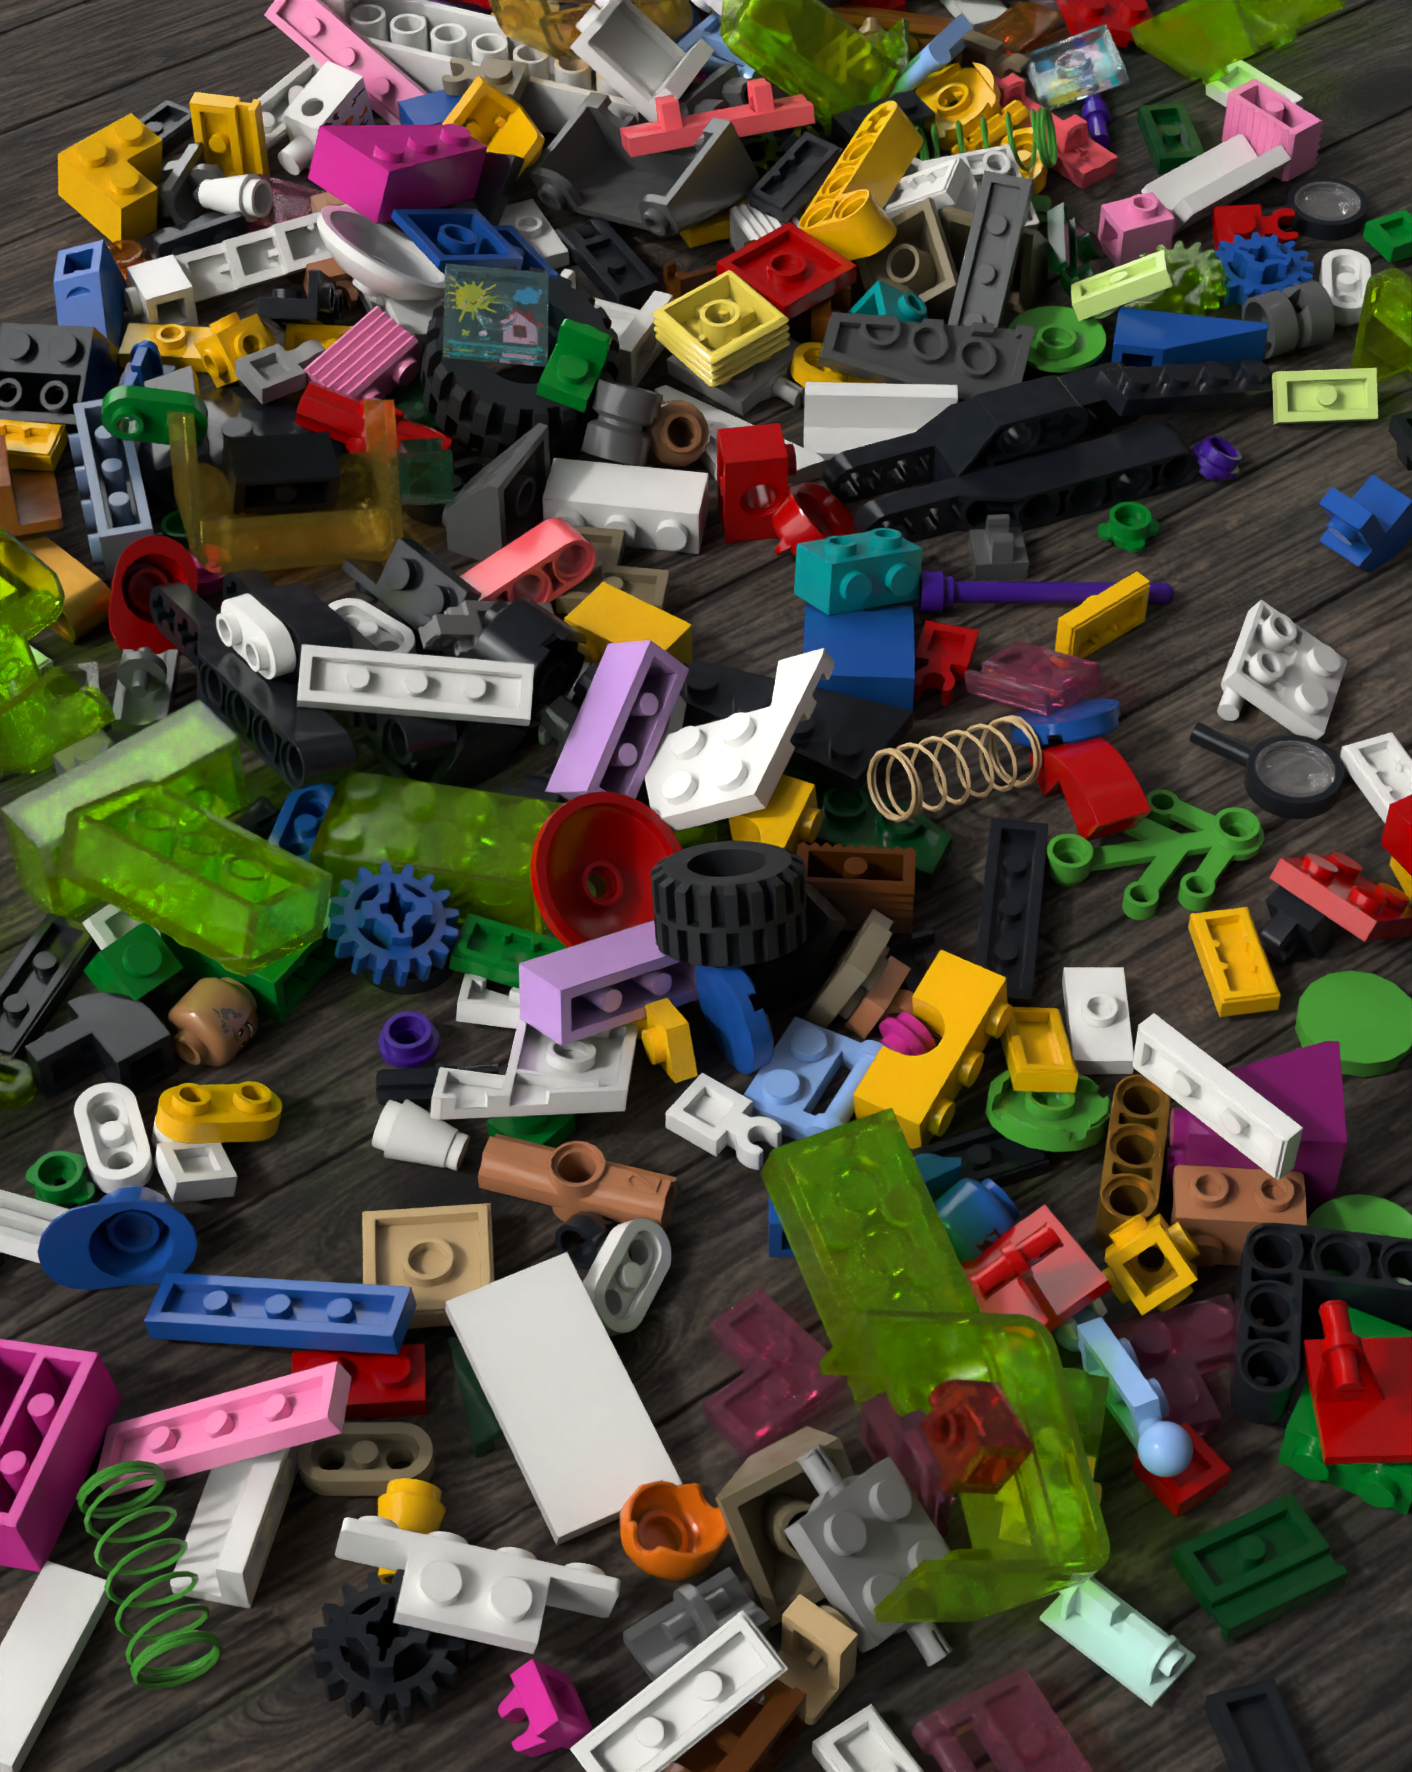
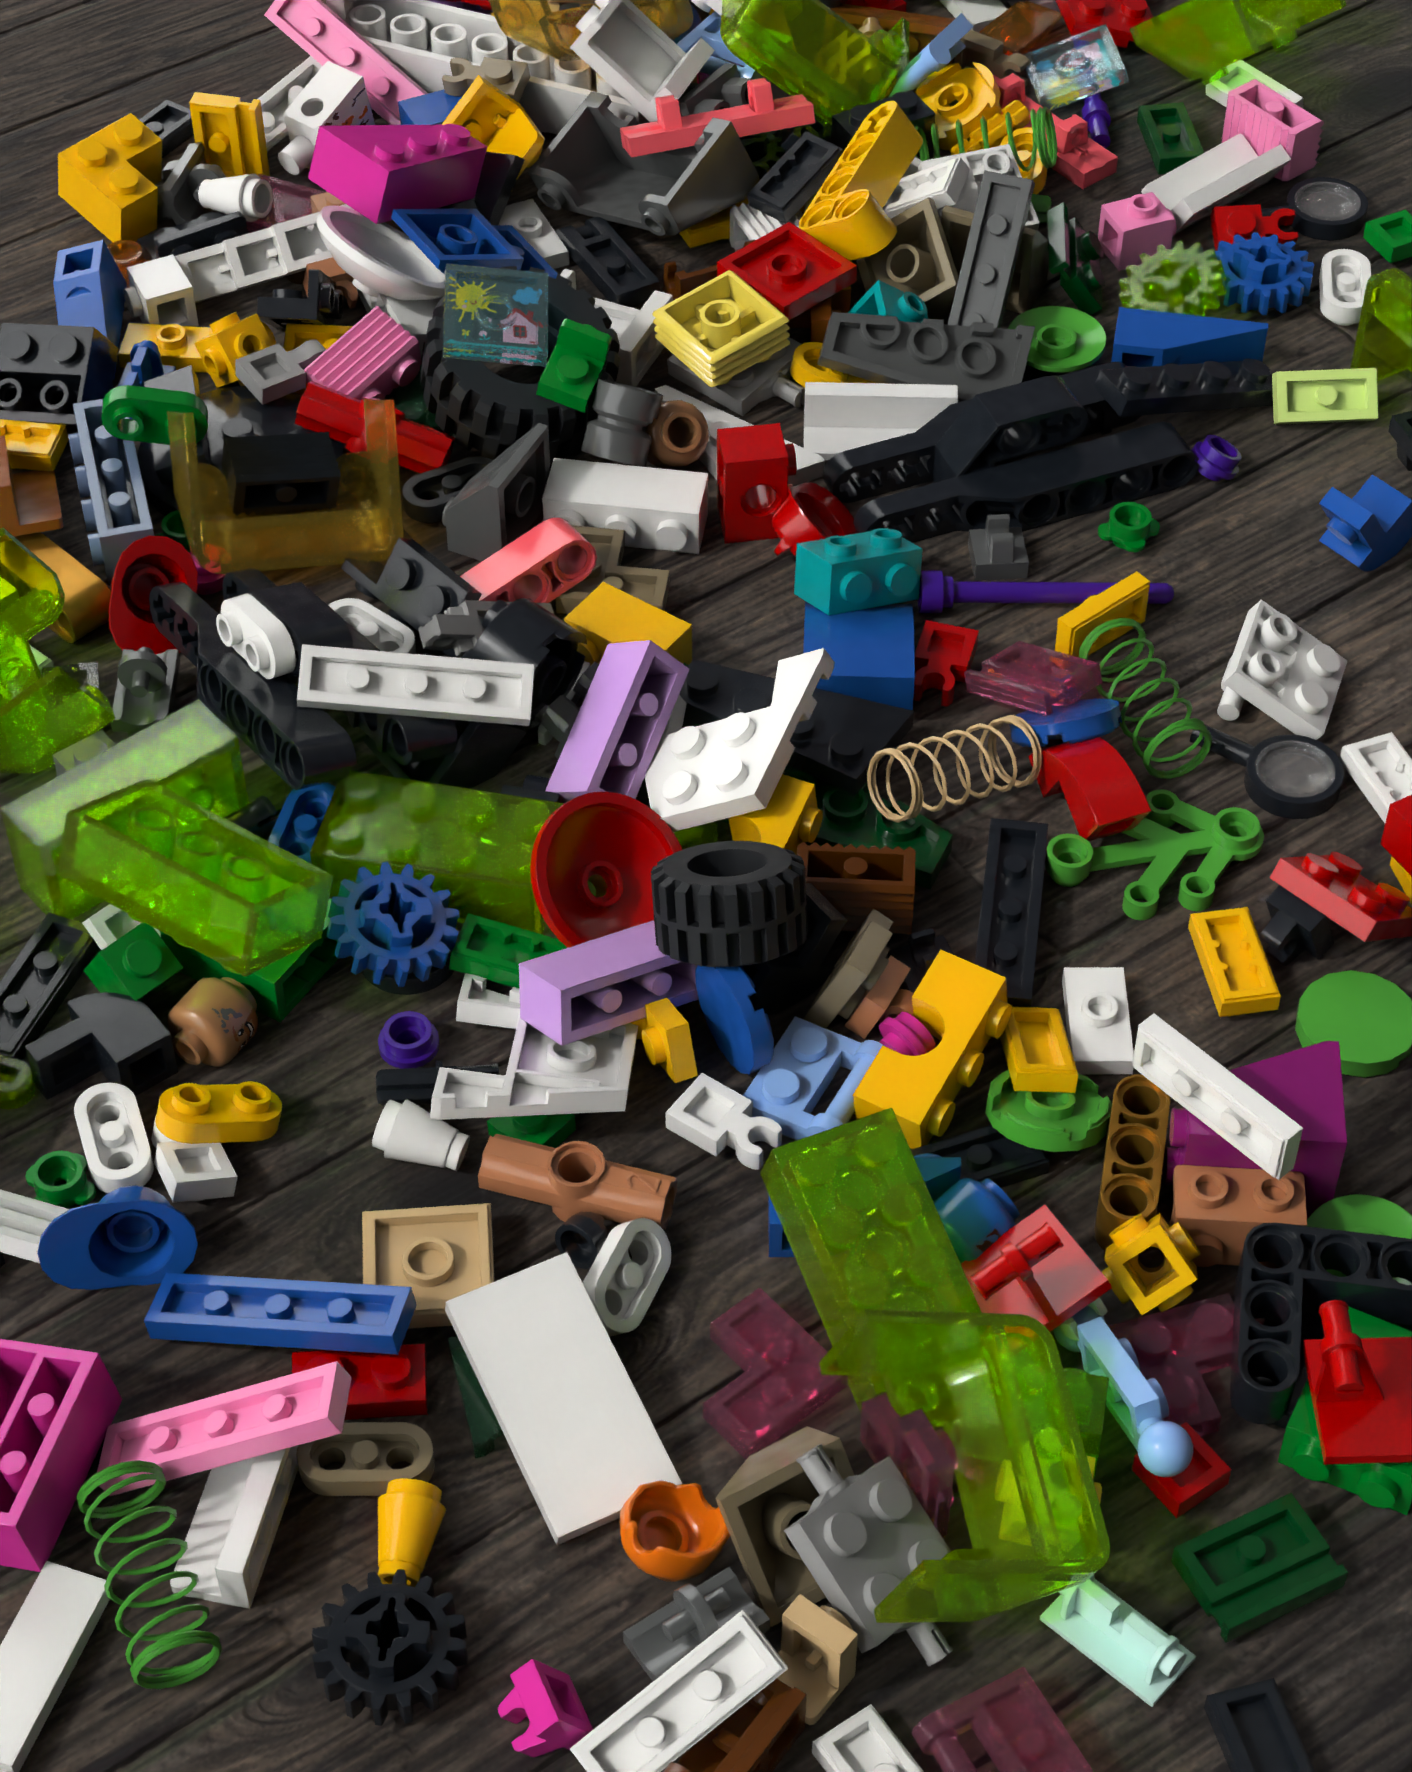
white bracket [335,1516,621,1654] -> none
clear green brick [397,438,454,505] -> none
clear red brick [919,1379,1035,1495] -> none
yellowish green plate [1071,250,1173,321] -> none
dark grey wheel [1242,280,1335,360] -> none
none -> bright green piece [1078,618,1212,779]

